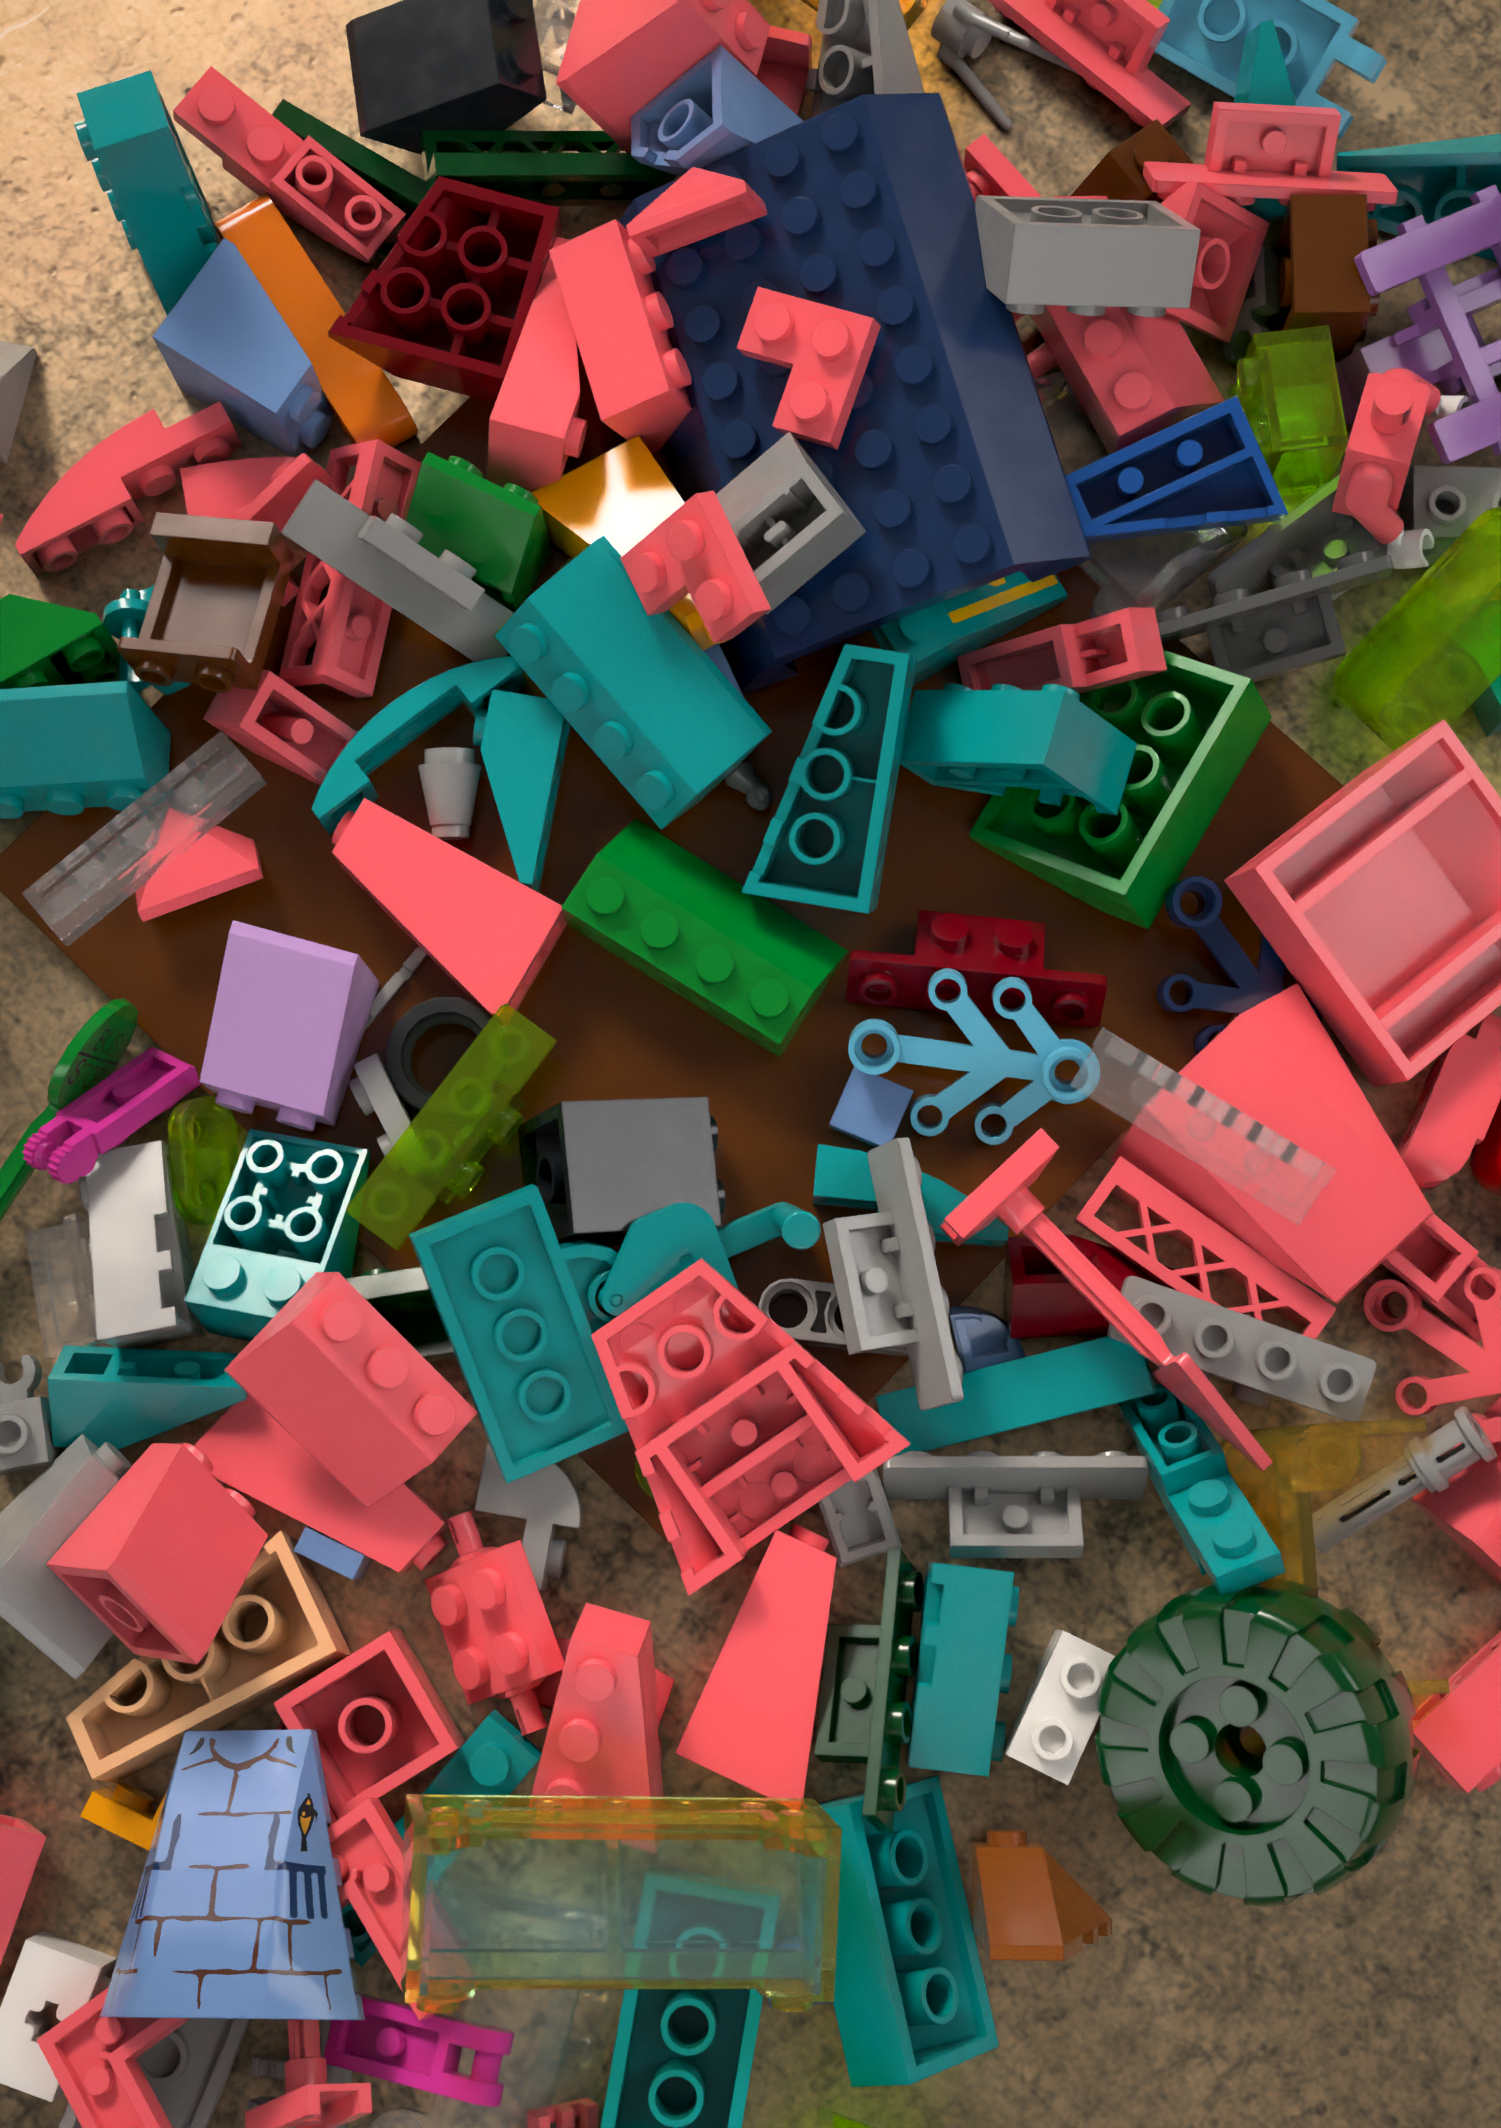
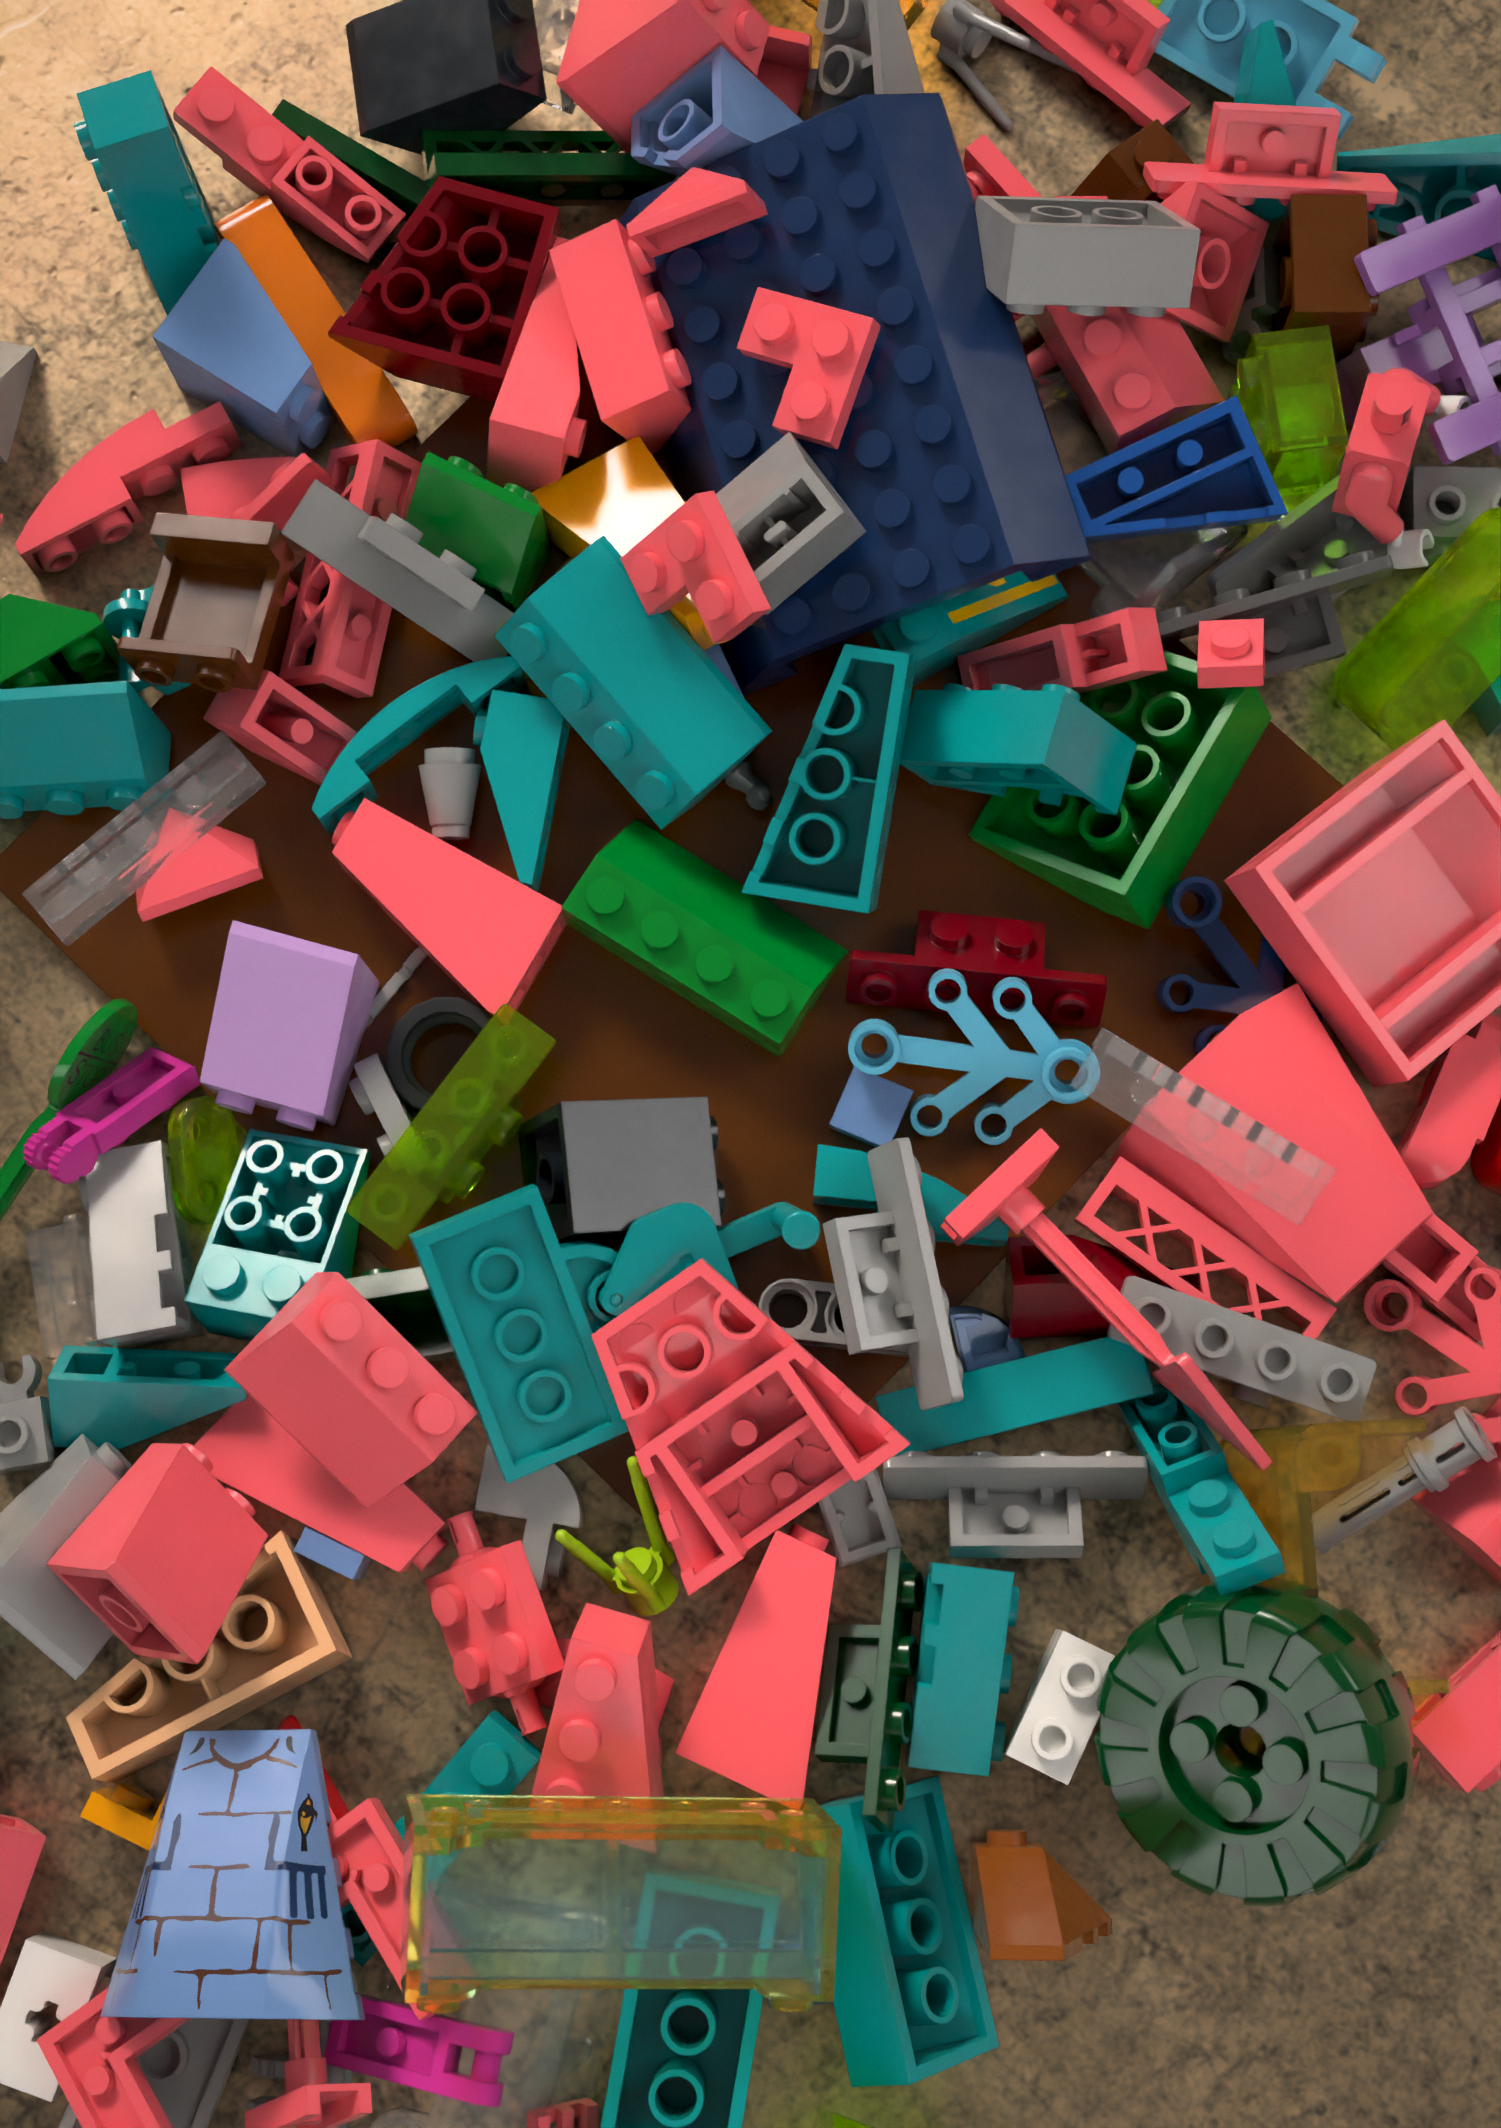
coral brick [273,1629,466,1819] -> none
none -> lime plant [555,1456,679,1616]
none -> coral bracket [1197,618,1265,689]

